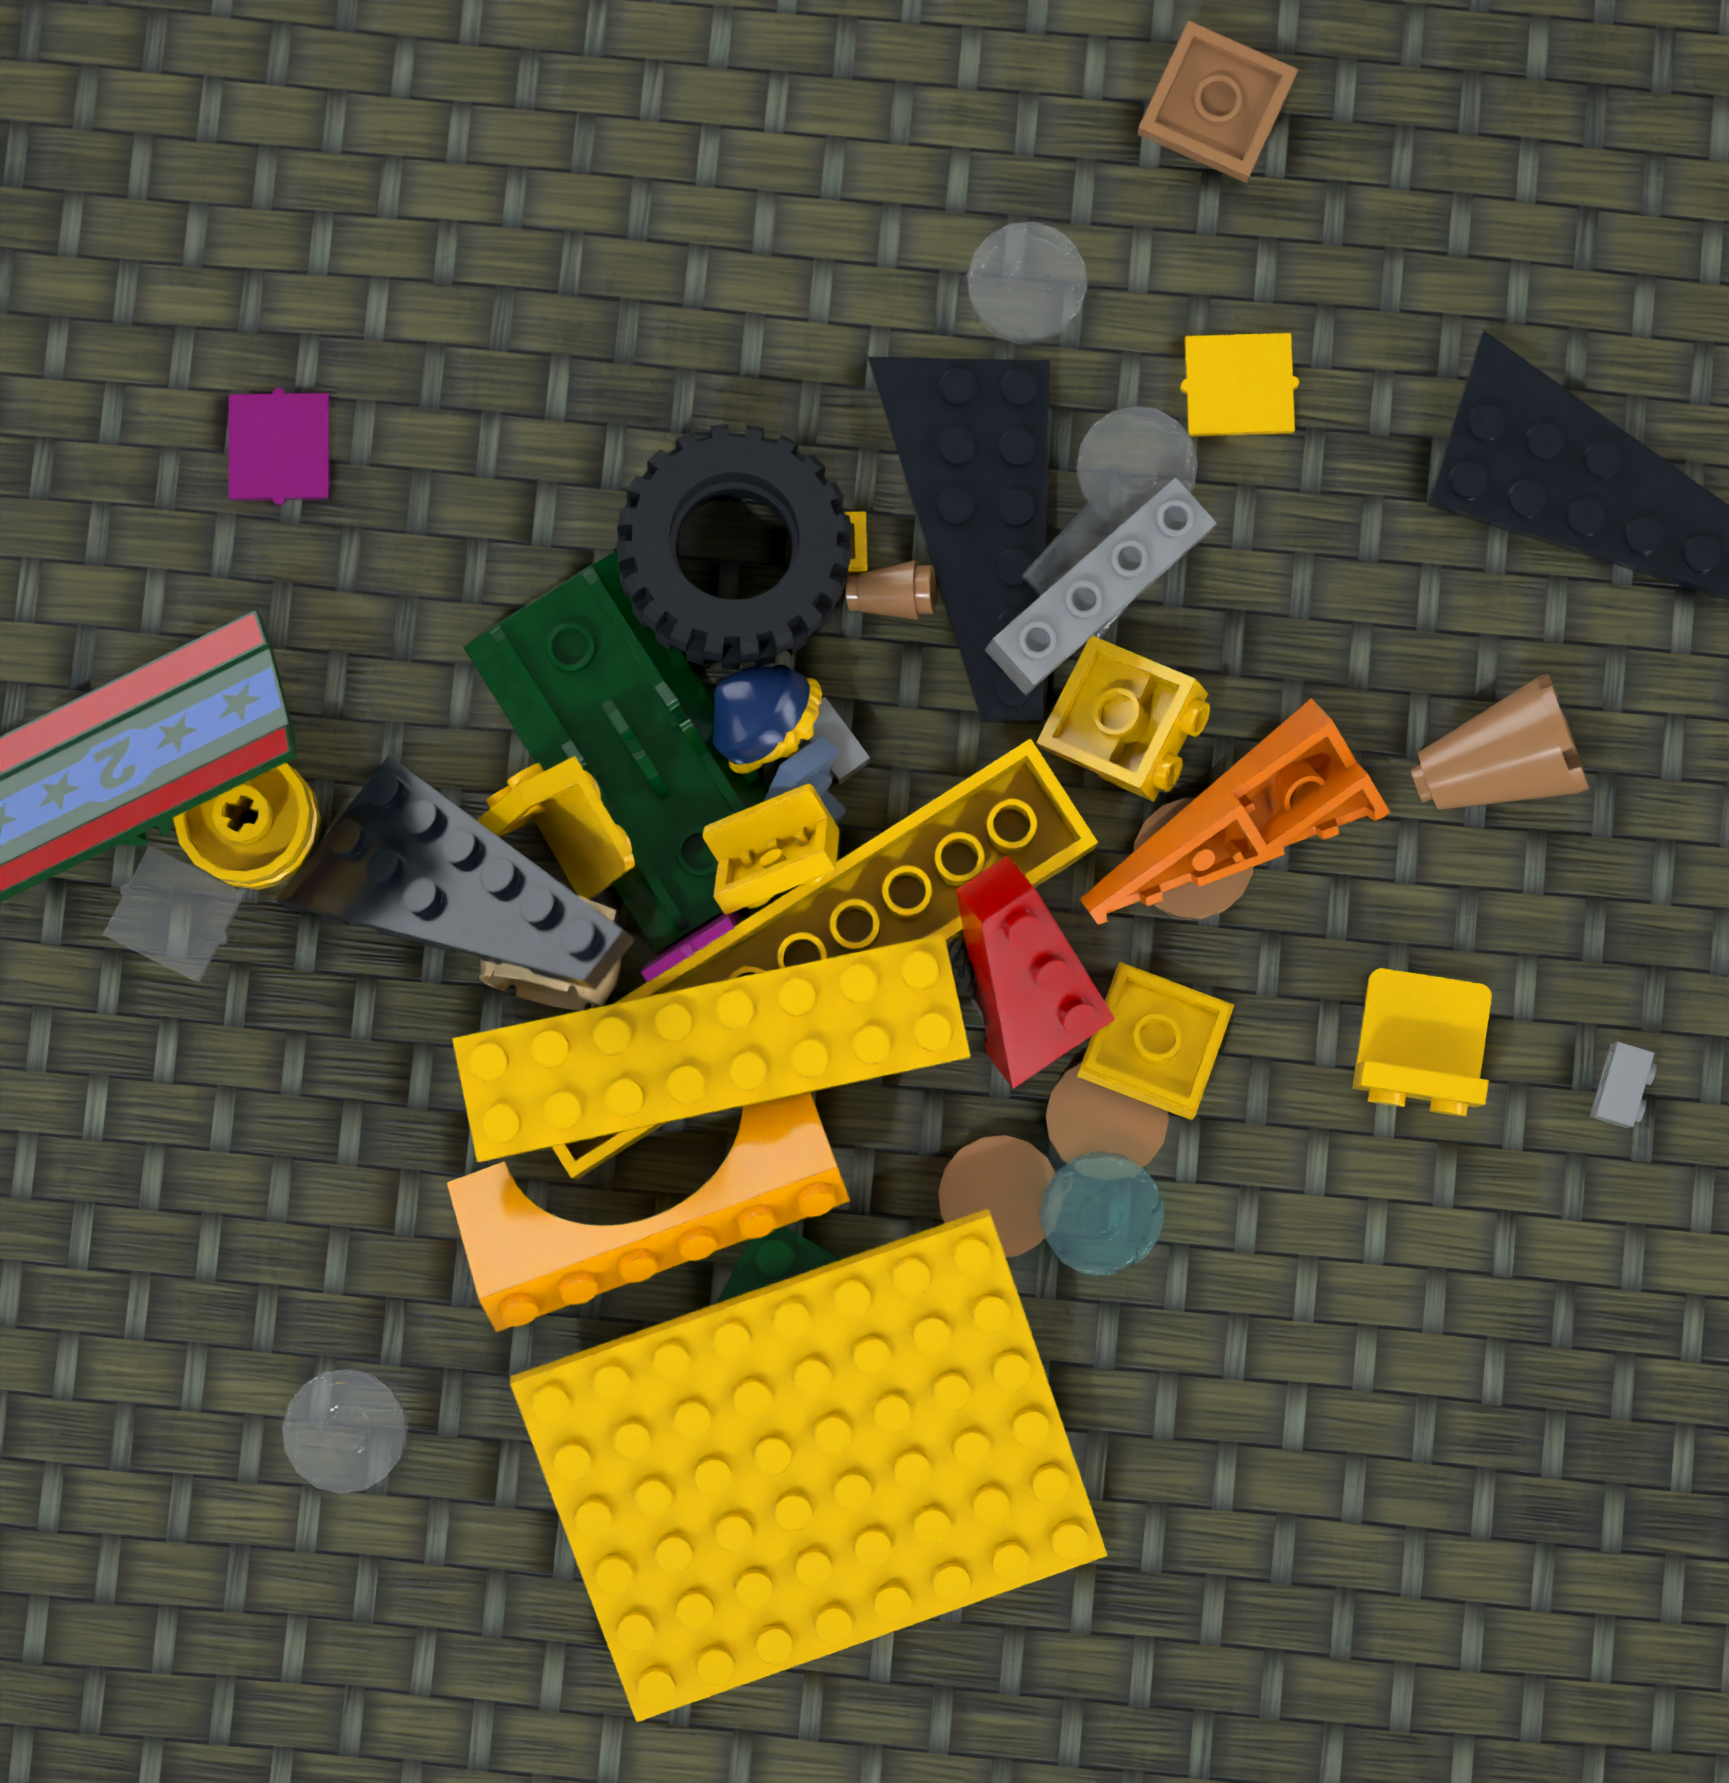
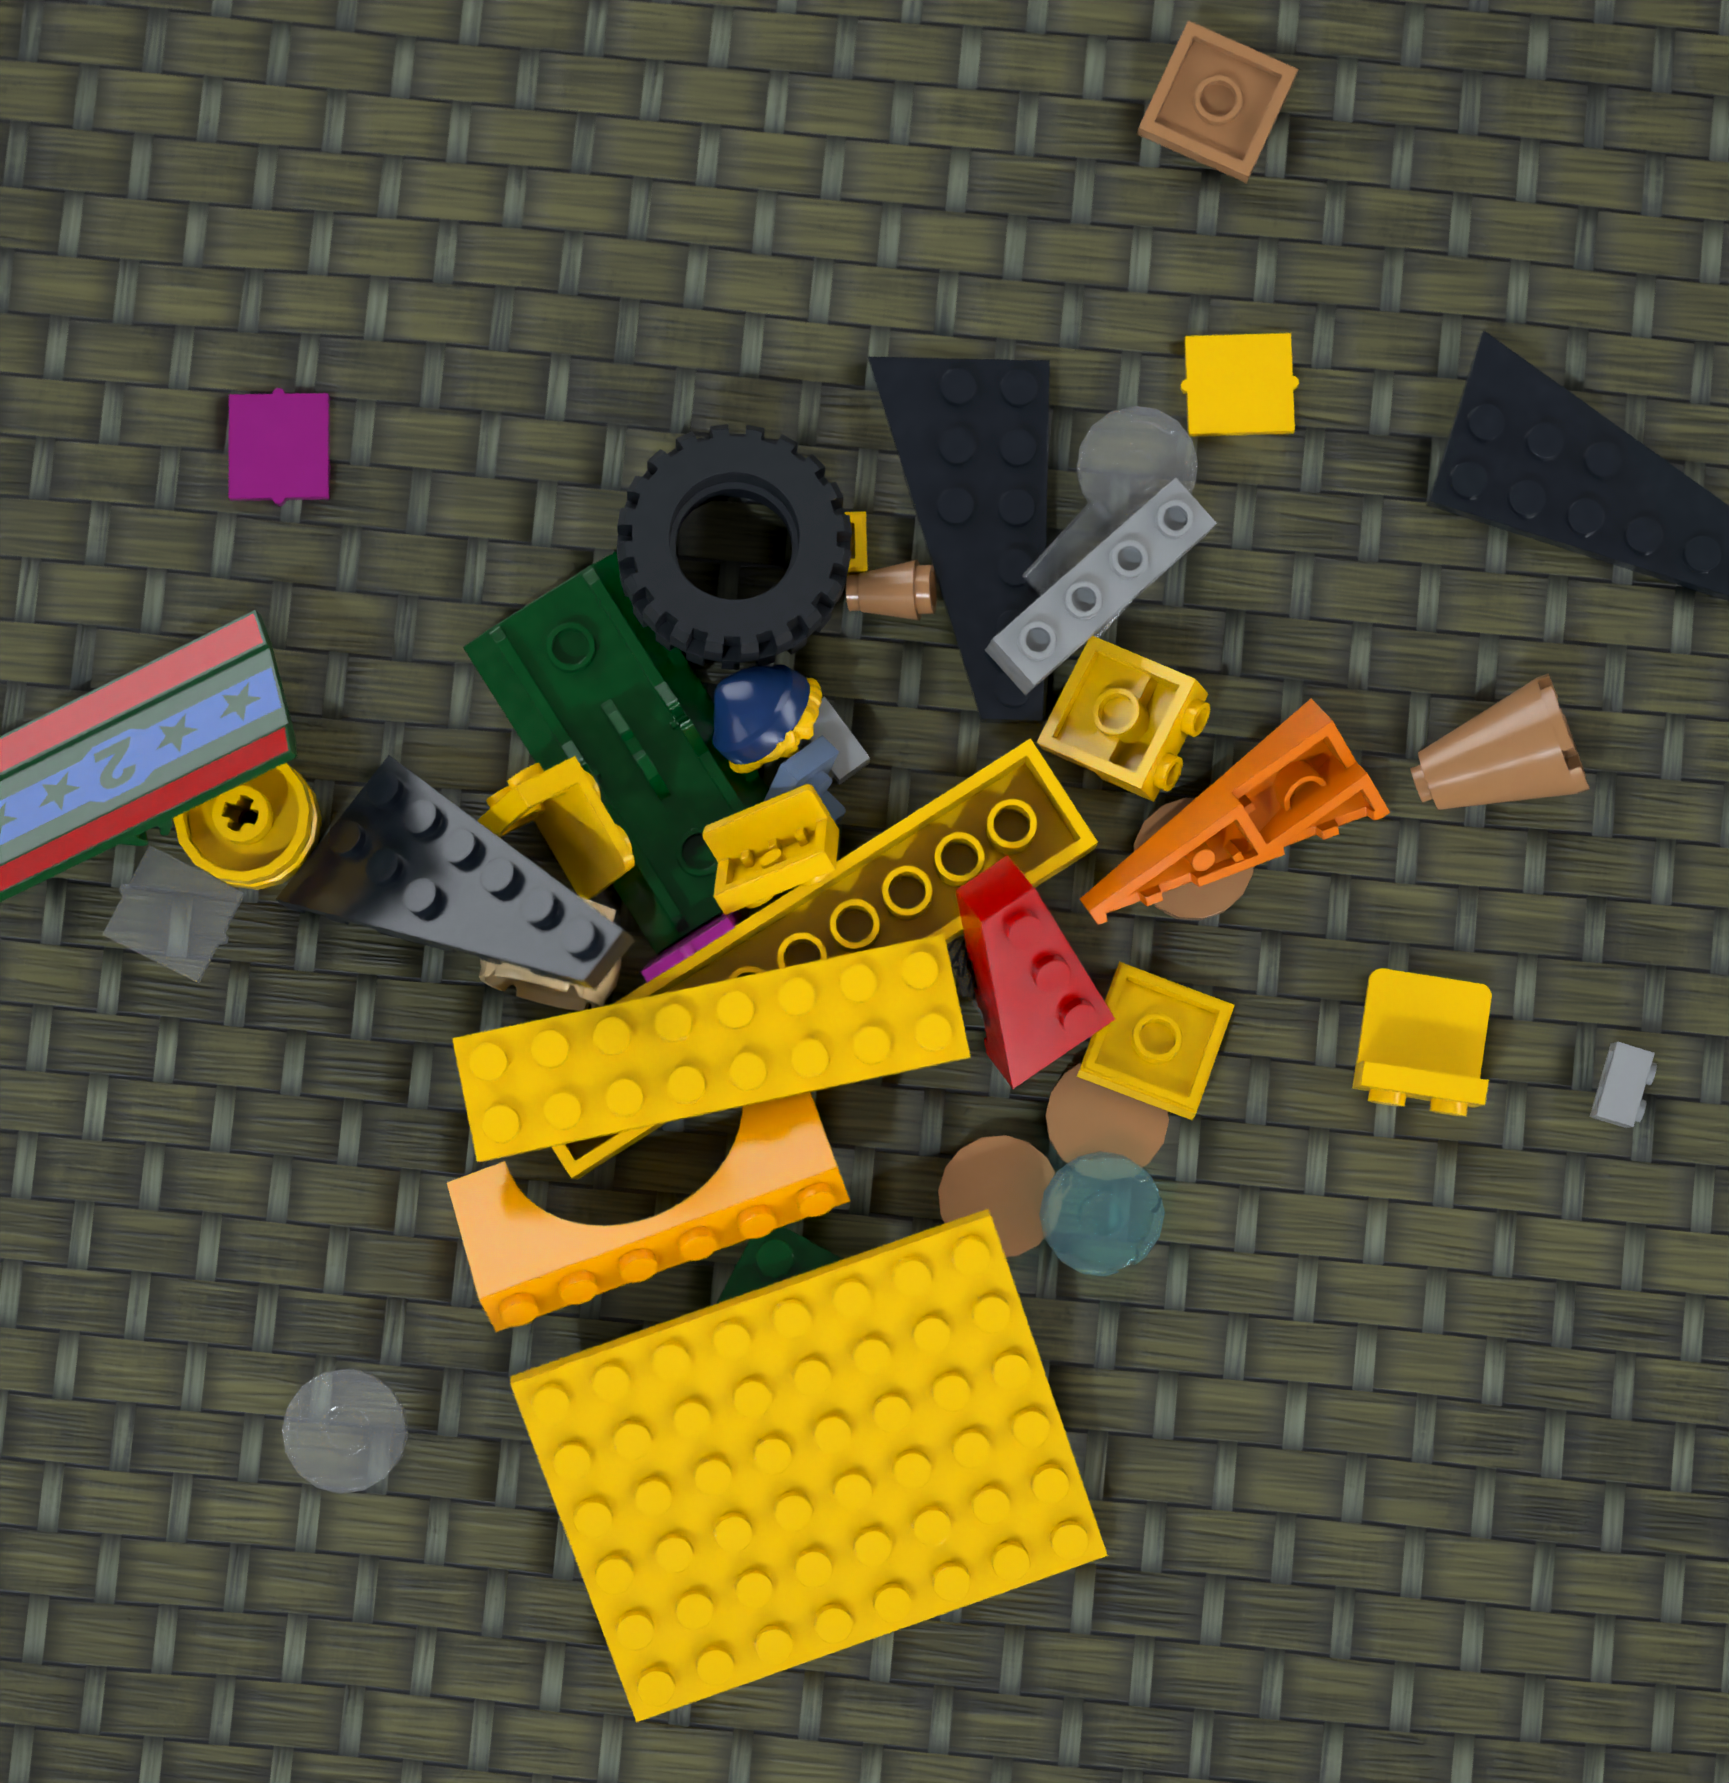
clear tile [967,222,1087,344] -> none

